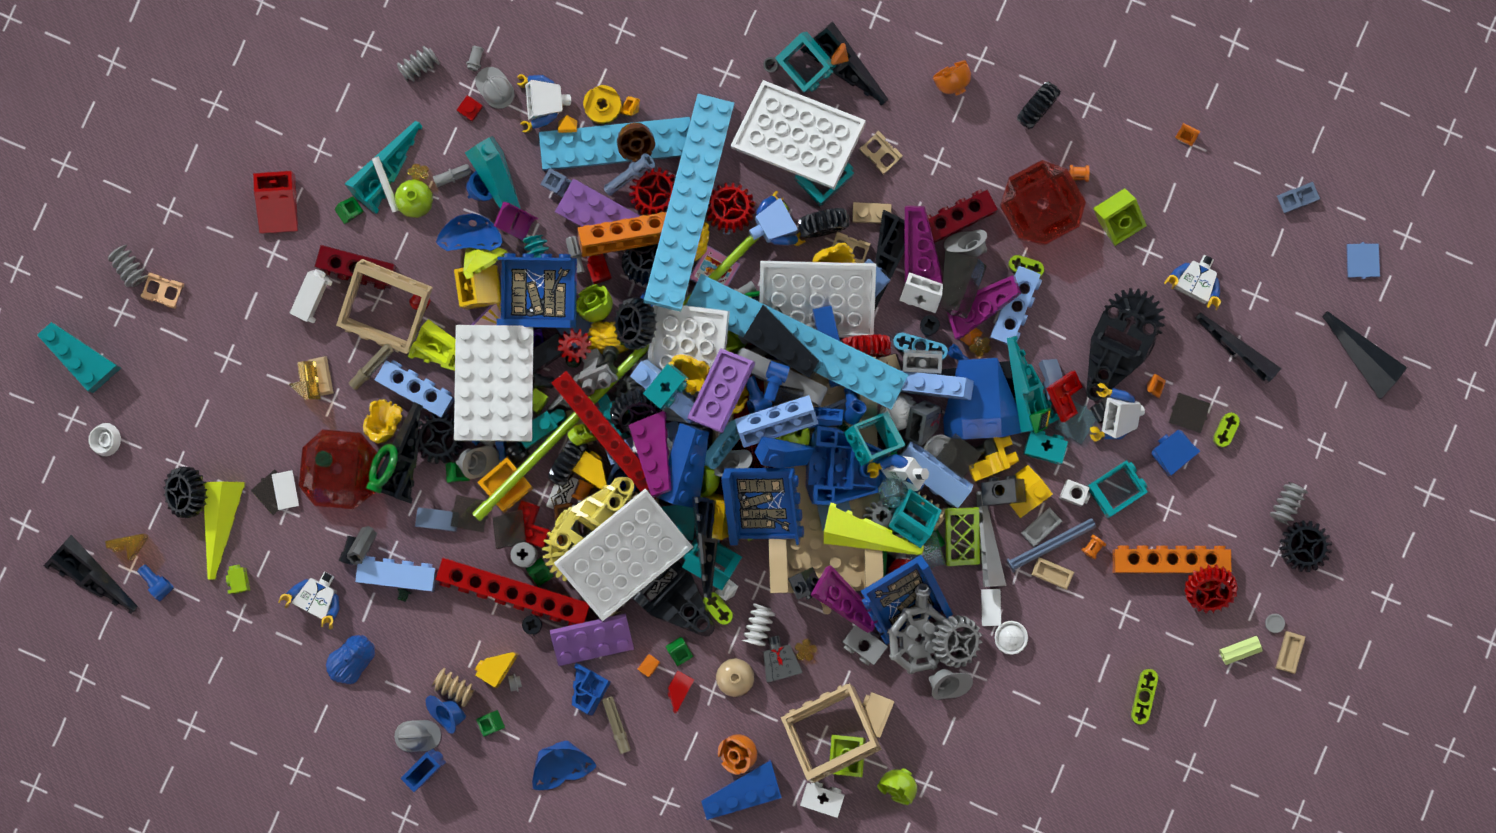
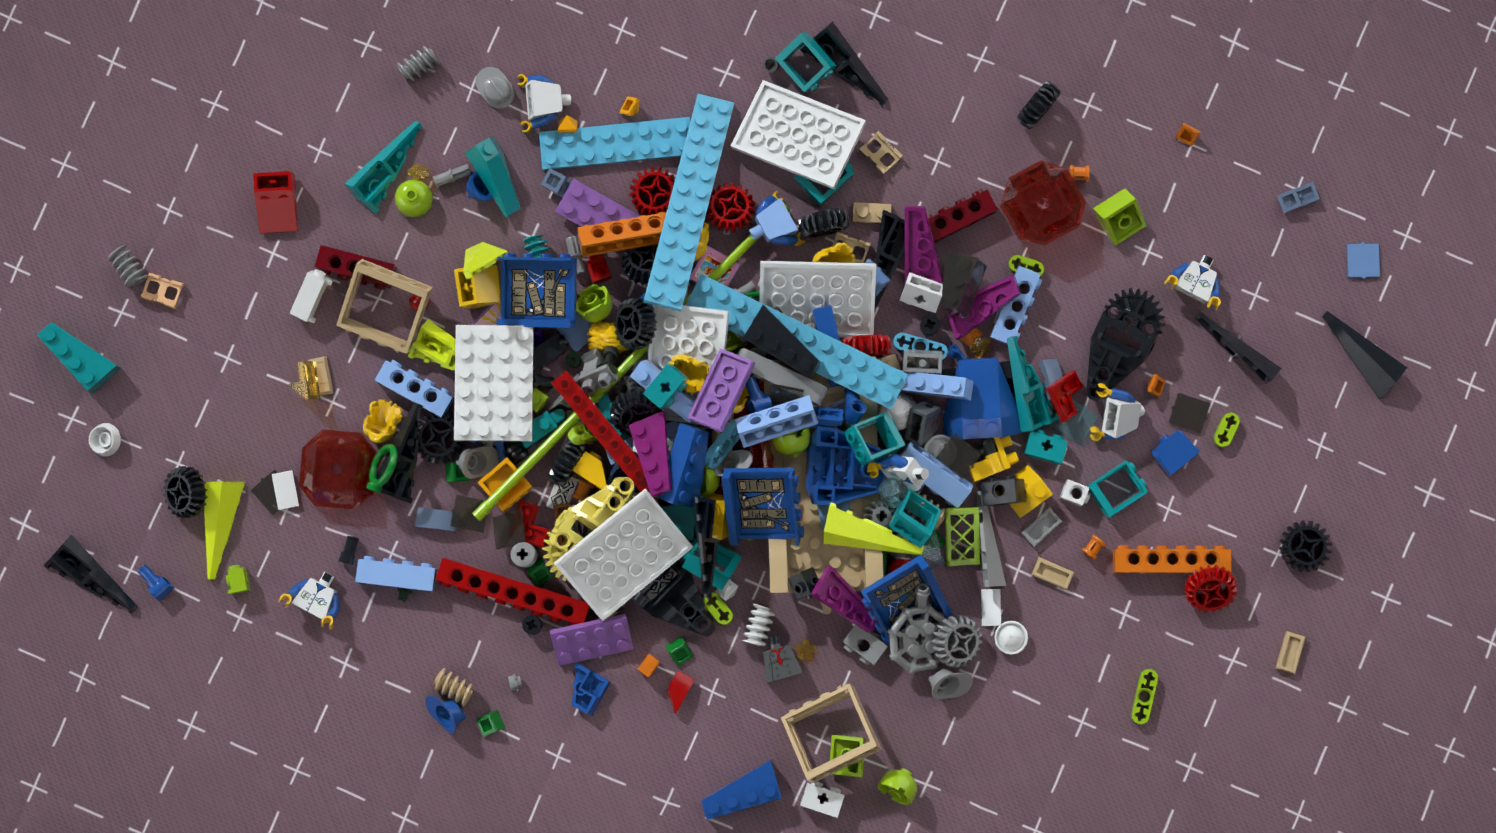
clear yellow slope [105,534,148,561] -> none
clear green piece [315,451,333,468] -> none
blue hair [326,635,375,684] -> none
green slope [335,196,364,224] -> none
dark grey axle [347,526,377,565] -> none
dark tan axle [349,344,393,390] -> none
white bar [372,156,398,212] -> none
light grey piece [394,720,441,752] -> none
blue torso [400,749,446,792] -> none
blue piece [436,213,502,251] -> none
red plate [457,95,483,122] -> none
light grey pin [466,46,484,71] -> none
yellow slope [475,652,519,688] -> none
magenta piece [494,202,538,241] -> none
blue piece [532,741,596,790] -> none
red gear [558,328,592,363] -> none
yellow plate [583,85,622,124] -> none
dark tan axle [602,696,631,754] -> none
sand blue pin [604,153,655,196] -> none
reddish brown cylinder [617,123,655,162] -> none
tan cylinder [716,658,754,697] -> none
orange cylinder [718,734,757,775] -> none
blue slope [755,436,815,468] -> none
blue pin [764,361,790,402] -> none
orange slope [831,43,849,65] -> none
tan slope [862,692,894,738] -> none
orange cylinder [933,60,971,96] -> none
light grey piece [944,230,987,259] -> none
sand blue axle [1006,519,1096,573] -> none
green slope [1030,408,1051,433] -> none
black hinge [1090,402,1105,424] -> none
yellowish green axle [1220,636,1262,665] -> none
light grey piece [1265,614,1285,633] -> none
light grey piece [1270,482,1308,525] -> none

